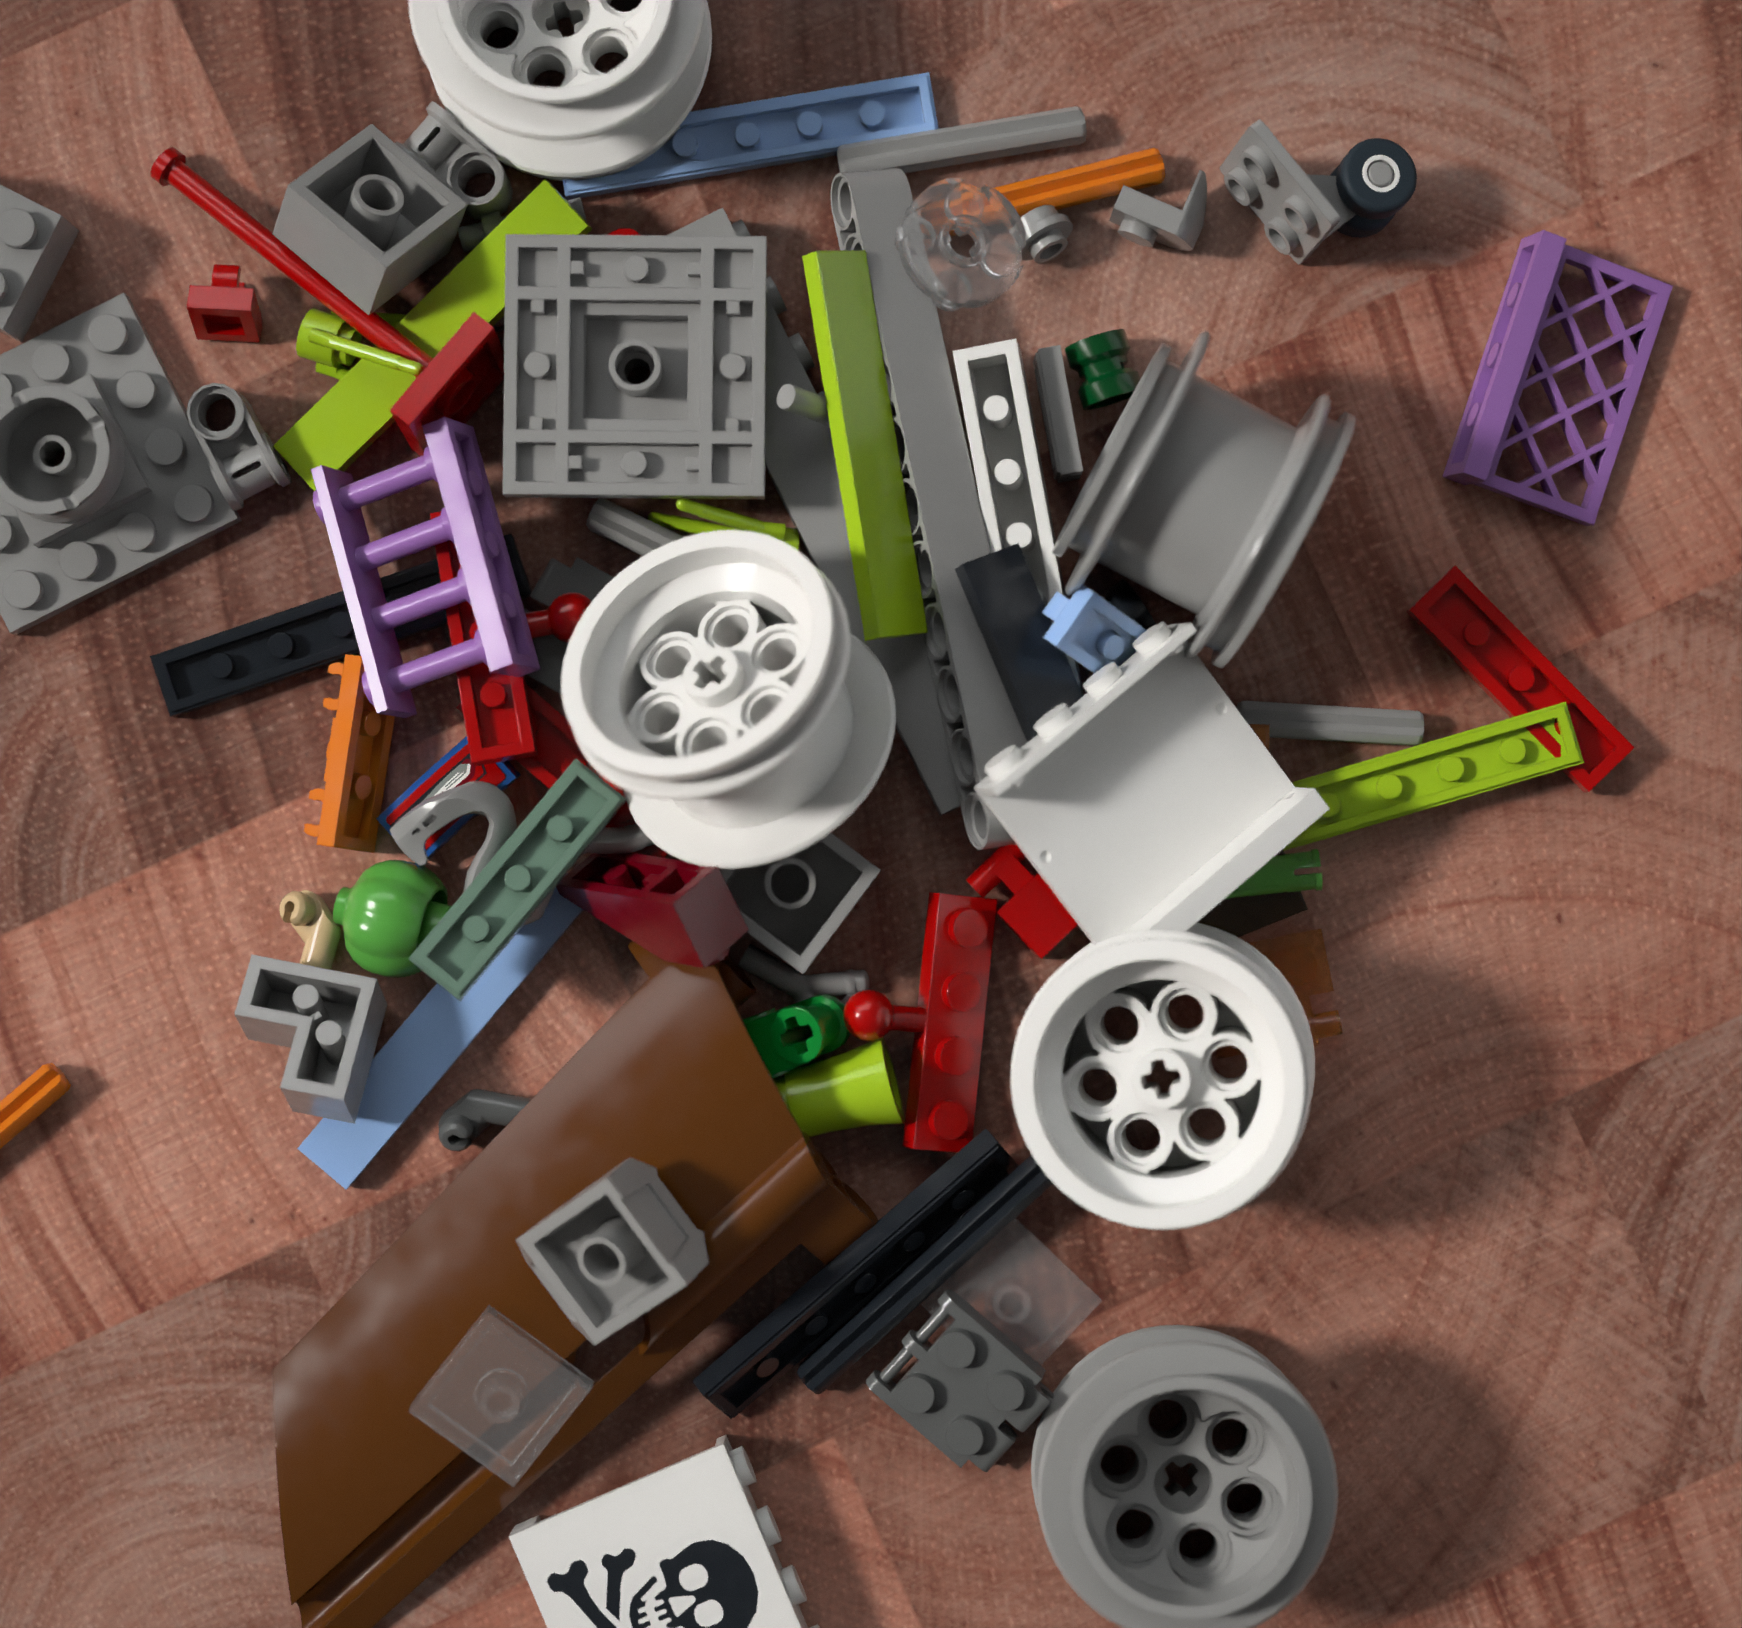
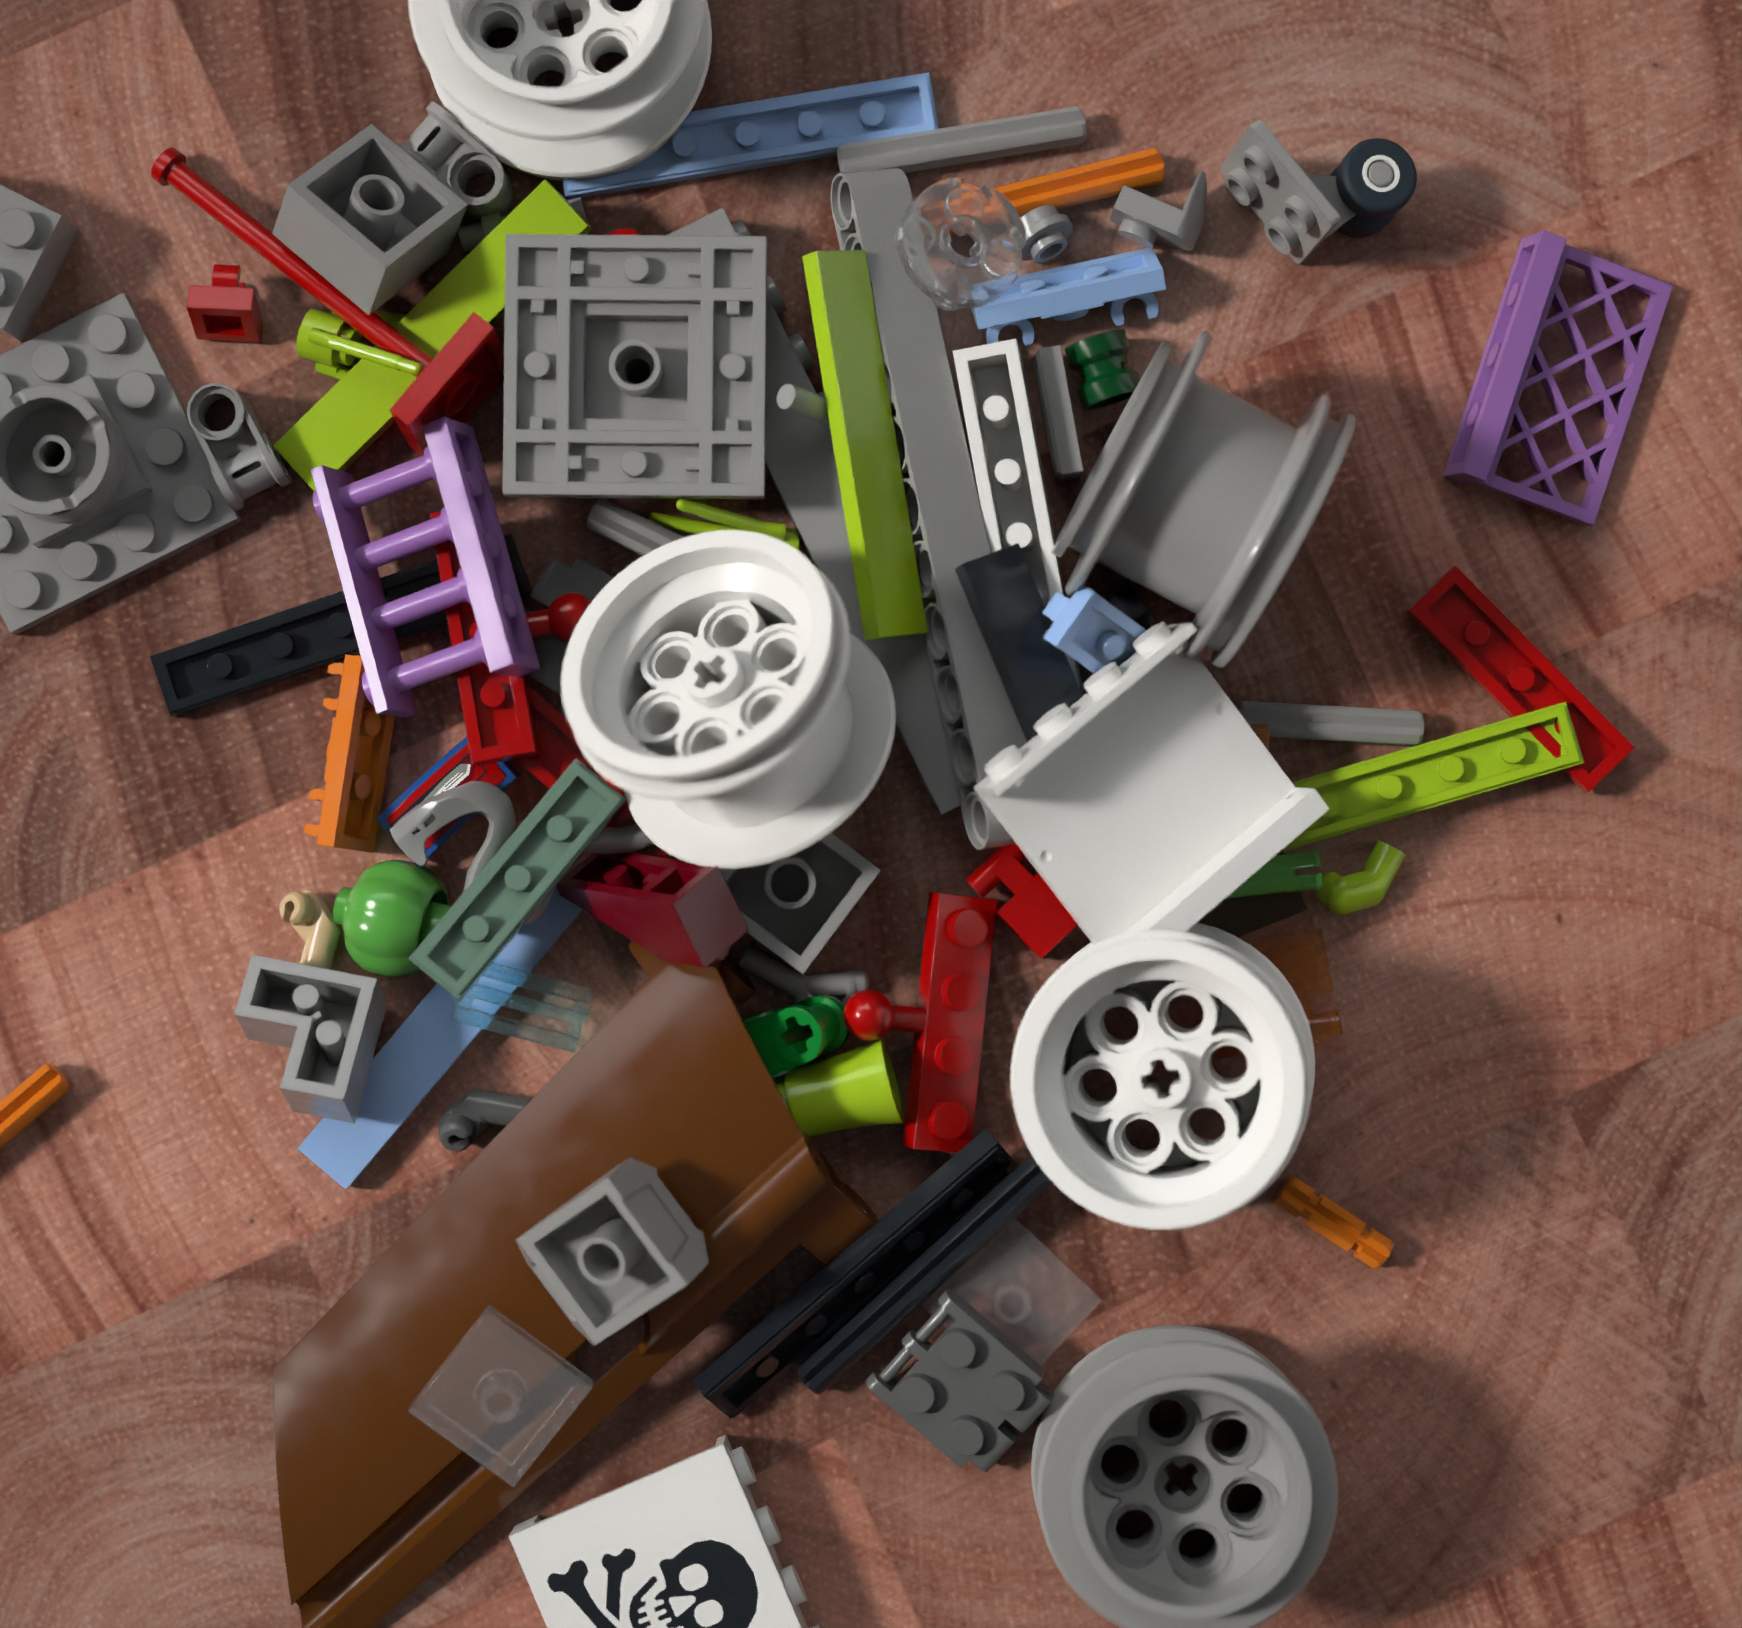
none -> clear light blue tile [450,962,593,1053]
none -> light blue plate [966,247,1166,346]
none -> orange axle [1275,1177,1394,1269]
none -> lime arm [1316,840,1406,915]

